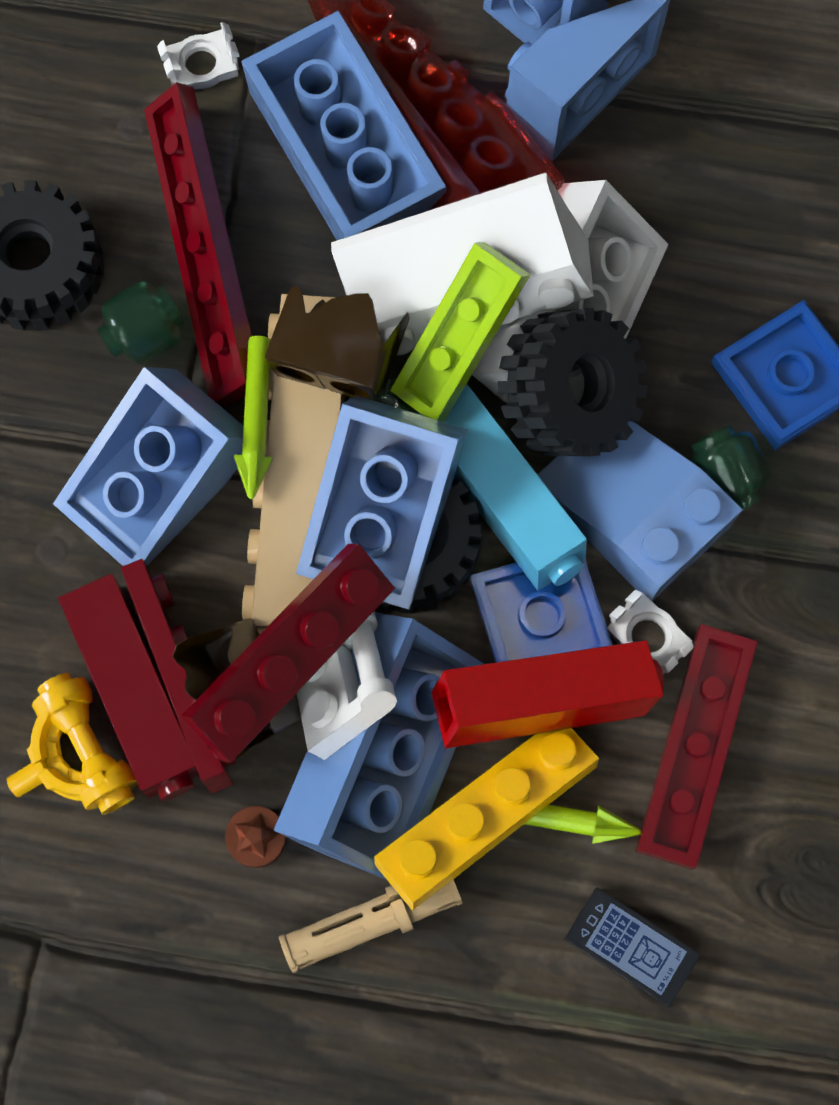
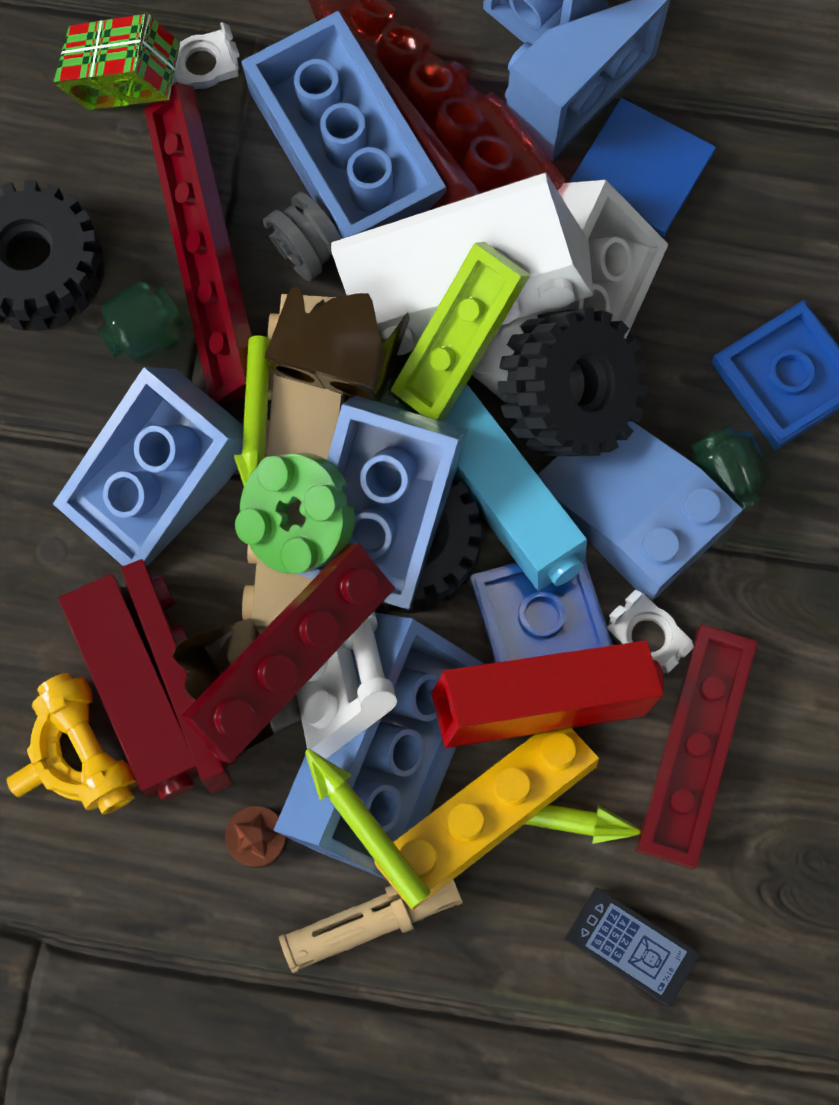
none -> piece [54,14,180,110]
none -> bright green plate [235,453,355,574]
none -> dark grey wheel [263,191,342,281]
none -> lime piece [305,749,431,908]
none -> blue tile [569,98,716,239]

